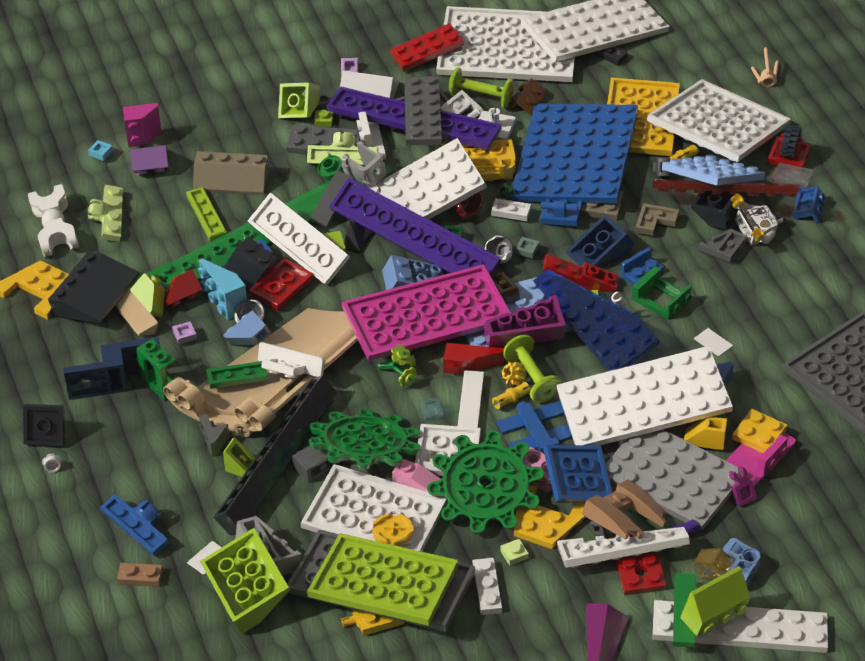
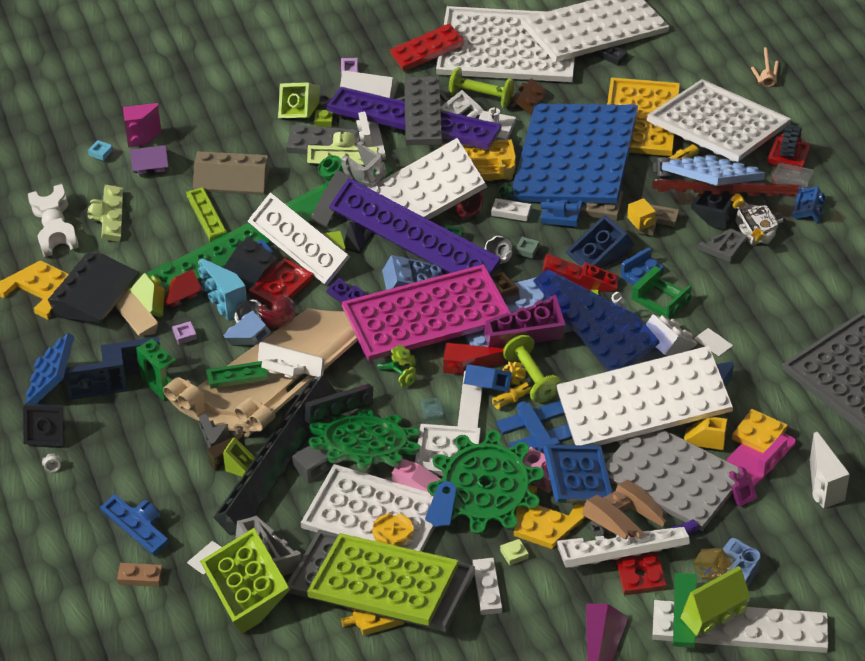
none -> blue plate [25,333,75,404]
none -> dark brown slope [207,433,245,471]
none -> dark red hair [258,295,296,329]
none -> black plate [305,383,374,424]
none -> dark purple slope [326,278,367,303]
none -> blue piece [425,481,456,528]
none -> blue slope [463,365,512,392]
none -> yellow brick [627,198,656,231]
none -> white slope [640,314,697,356]
none -> white slope [810,432,850,509]

